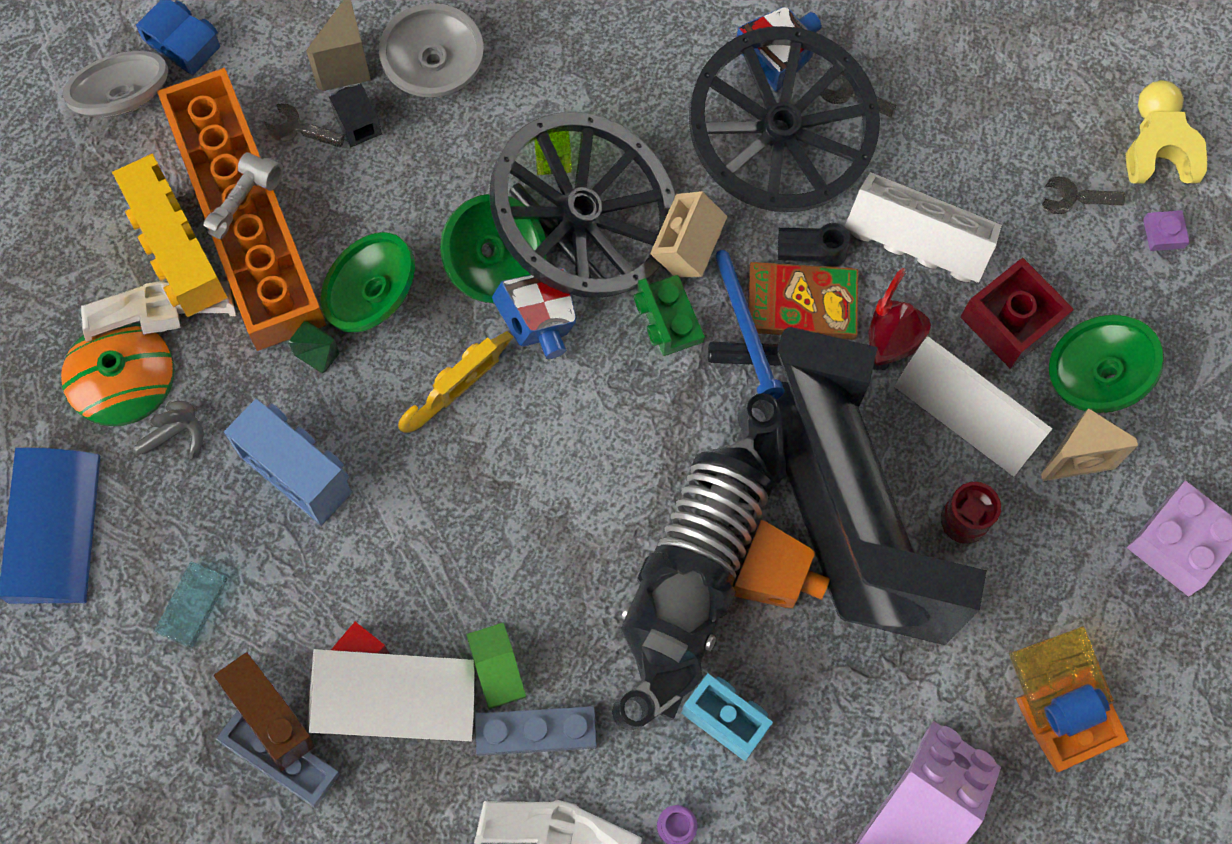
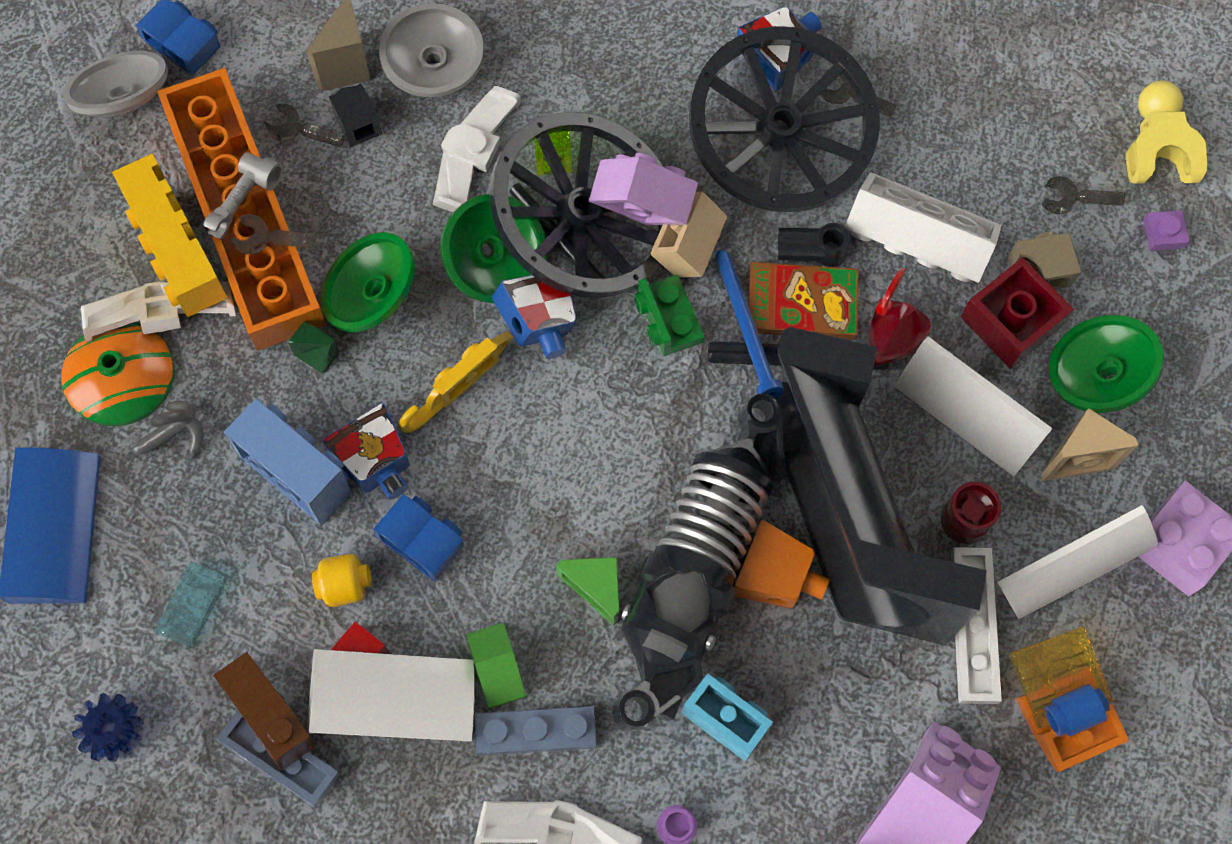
none -> clear blue gear [72,693,144,762]
none -> clear smoke piece [231,215,319,254]
none -> yellow head [312,553,372,607]
none -> torso [321,402,410,499]
none -> blue brick [373,494,464,582]
none -> white plate [433,86,521,212]
none -> bright green slope [556,557,619,626]
none -> lavender brick [589,153,698,225]
none -> white plate [950,547,1002,704]
none -> white slope [998,505,1158,620]
none -> dark tan brick [1007,232,1081,289]

